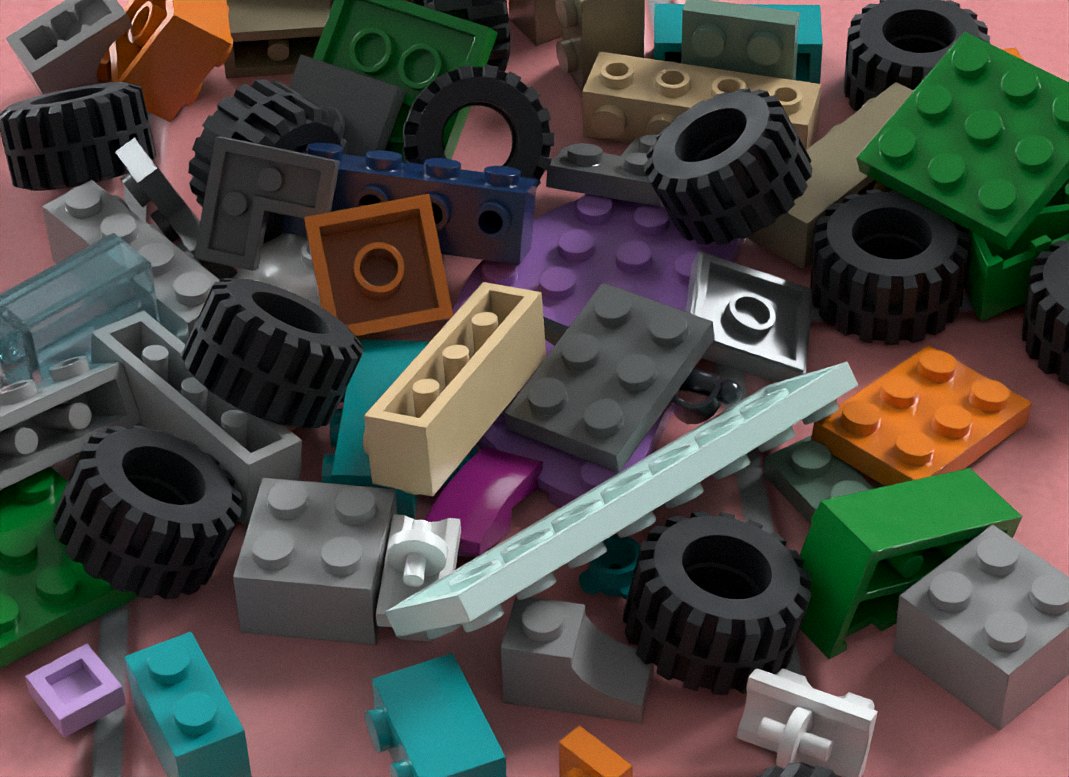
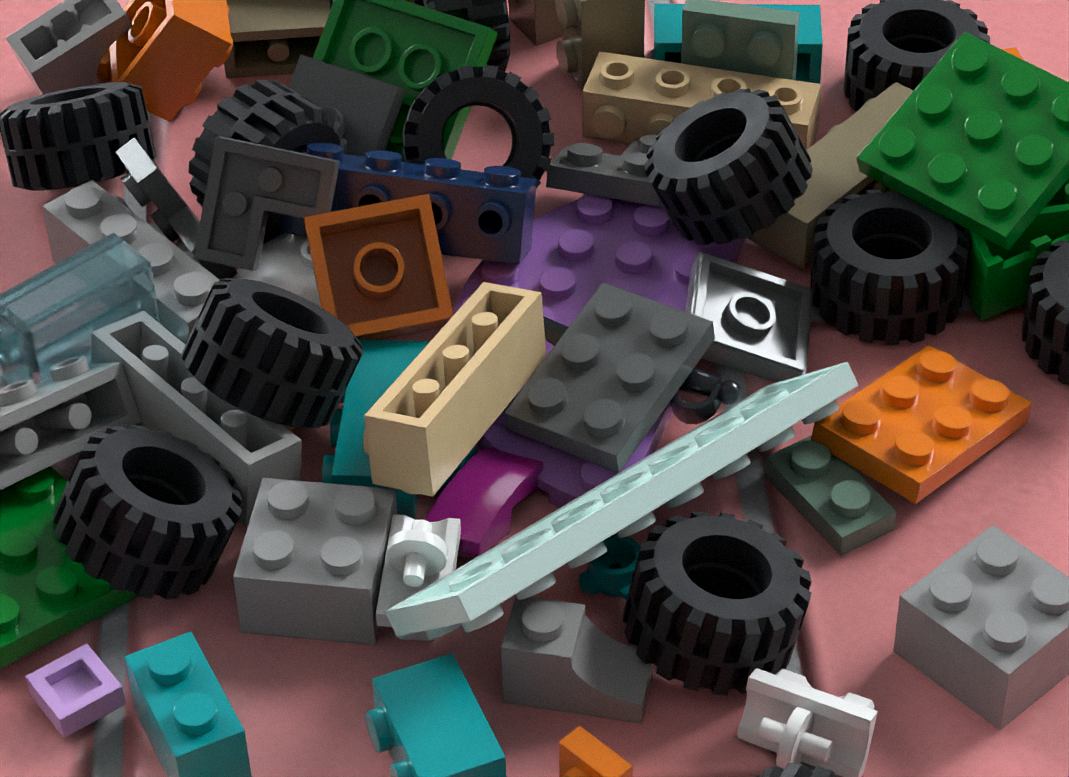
green wedge [800,468,1023,659] -> none

